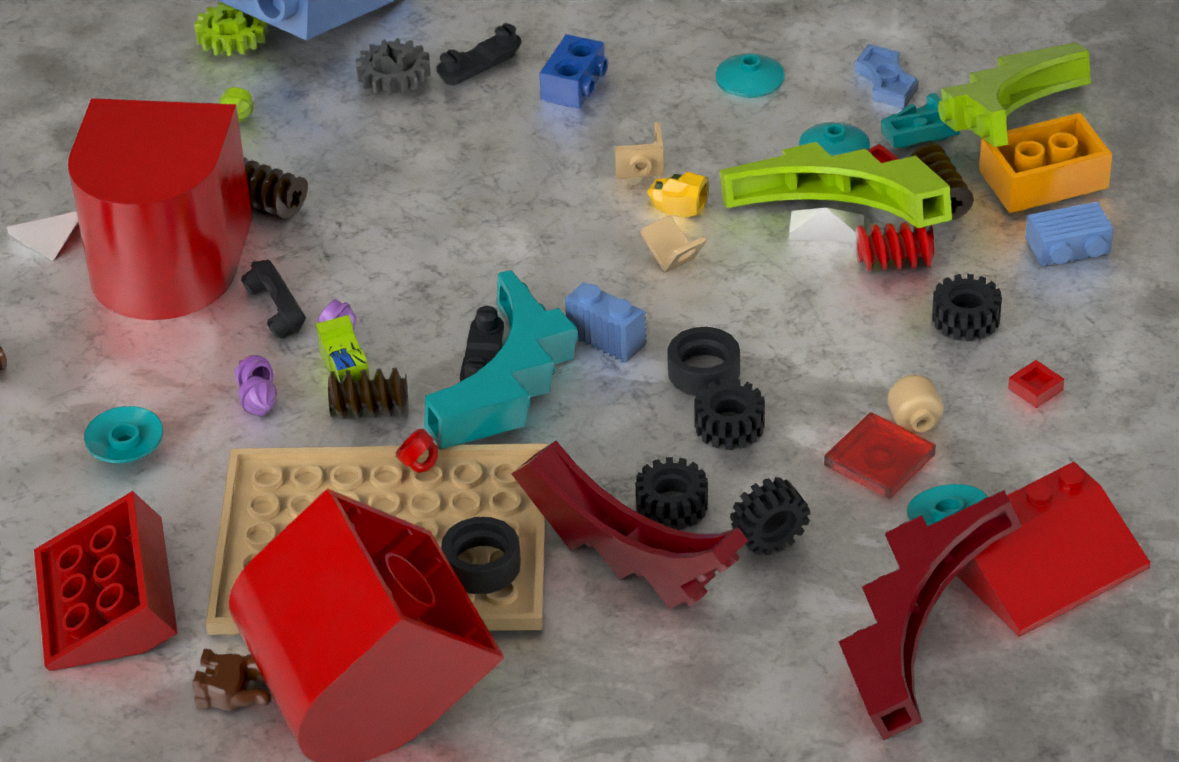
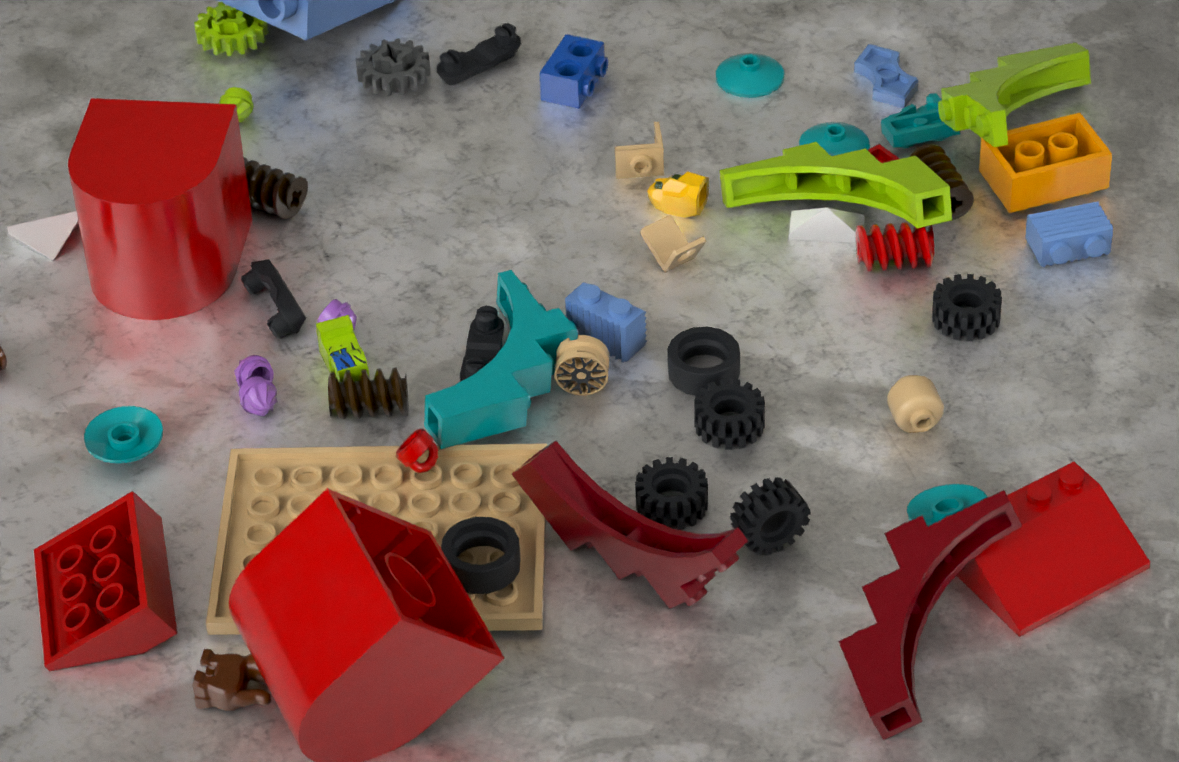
clear red tile [824,412,936,499] -> none
red tile [1008,360,1065,408] -> none
none -> tan wheel [555,335,610,396]

